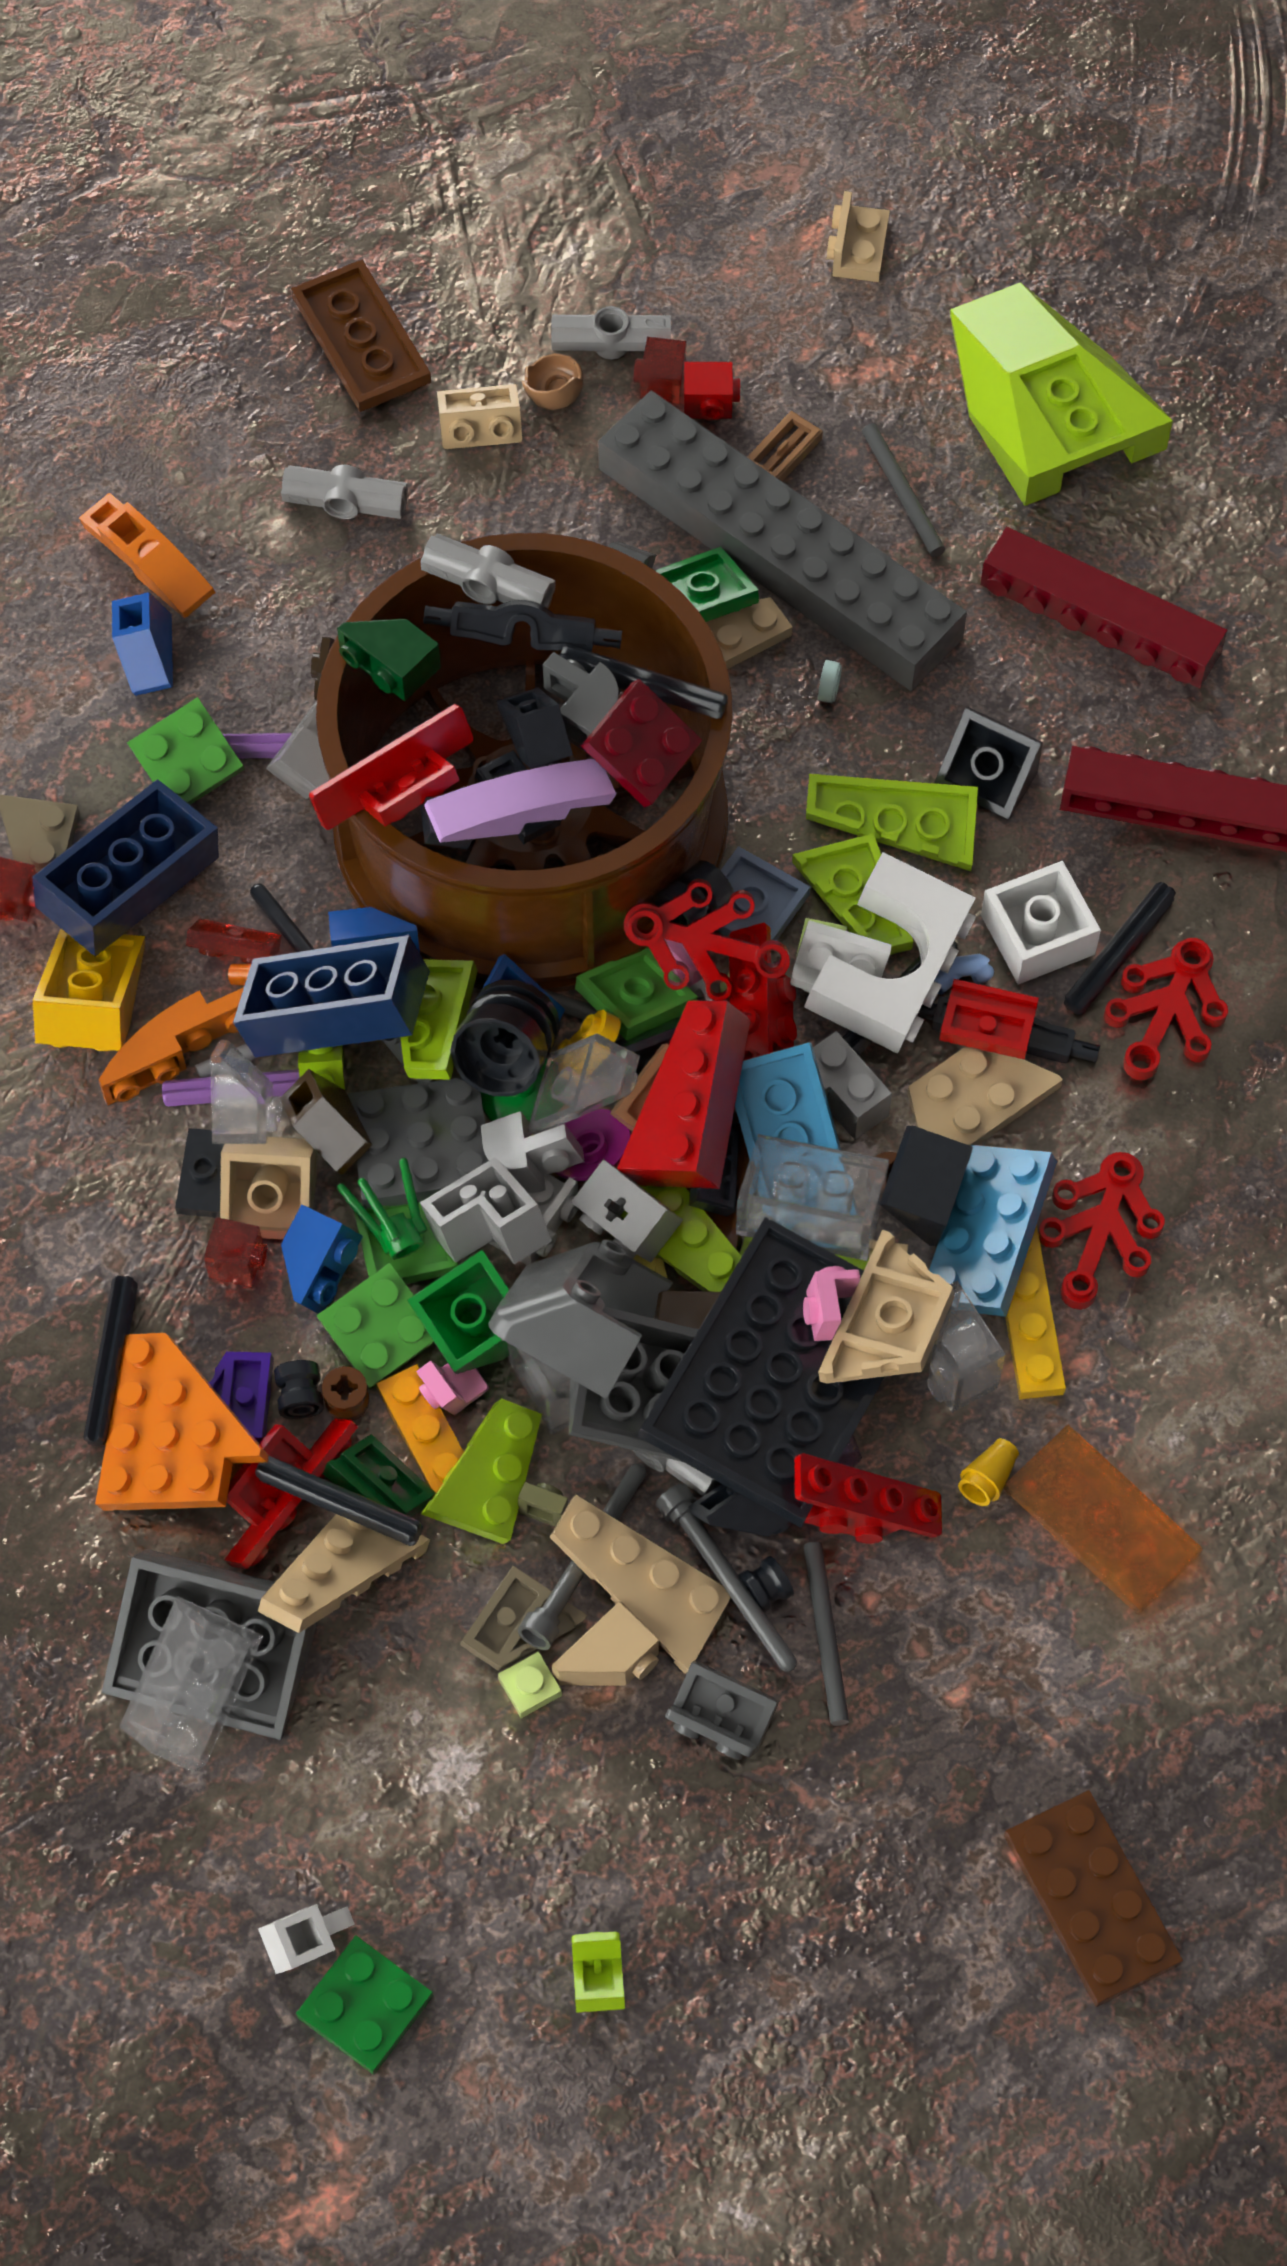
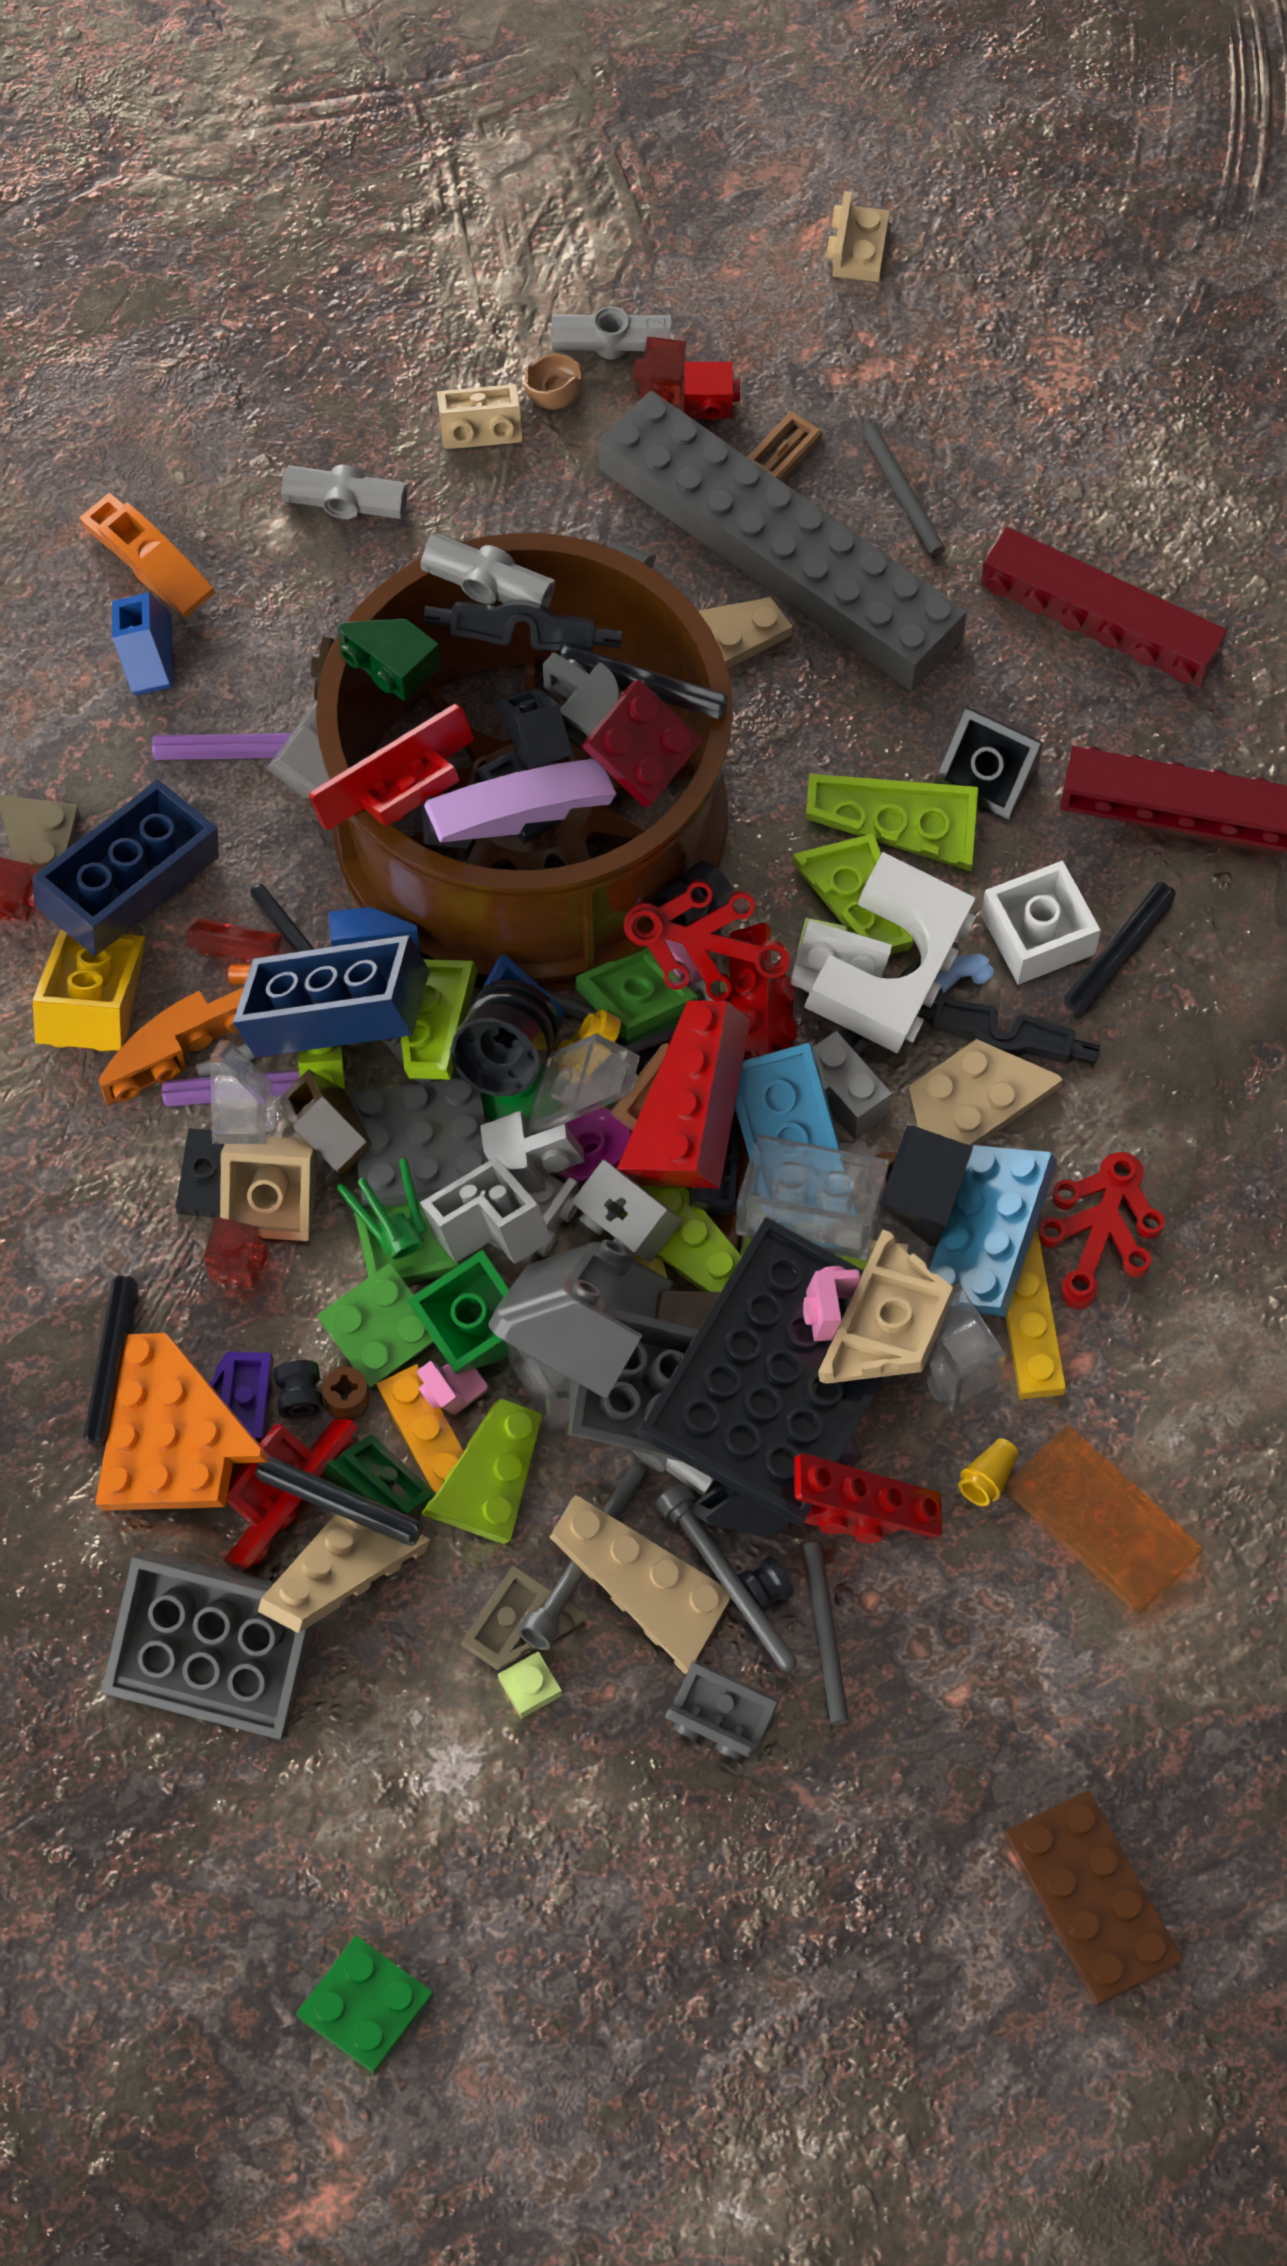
clear slope [119,1596,263,1773] -> none
bright green plate [127,697,245,805] -> none
white brick [258,1904,355,1974] -> none
blue slope [281,1204,363,1314] -> none
reddish brown plate [291,259,432,412] -> none
olive plate [518,1482,568,1527] -> none
tan slope [552,1601,659,1686] -> none
lime bracket [571,1932,625,2013] -> none
green plate [655,546,759,622] -> none
sand blue plate [716,846,810,941] -> none
light aqua tile [818,660,842,703] -> none
red plate [939,979,1039,1060] -> none
lime wedge [950,282,1173,506] -> none
red plant [1104,938,1228,1080] -> none

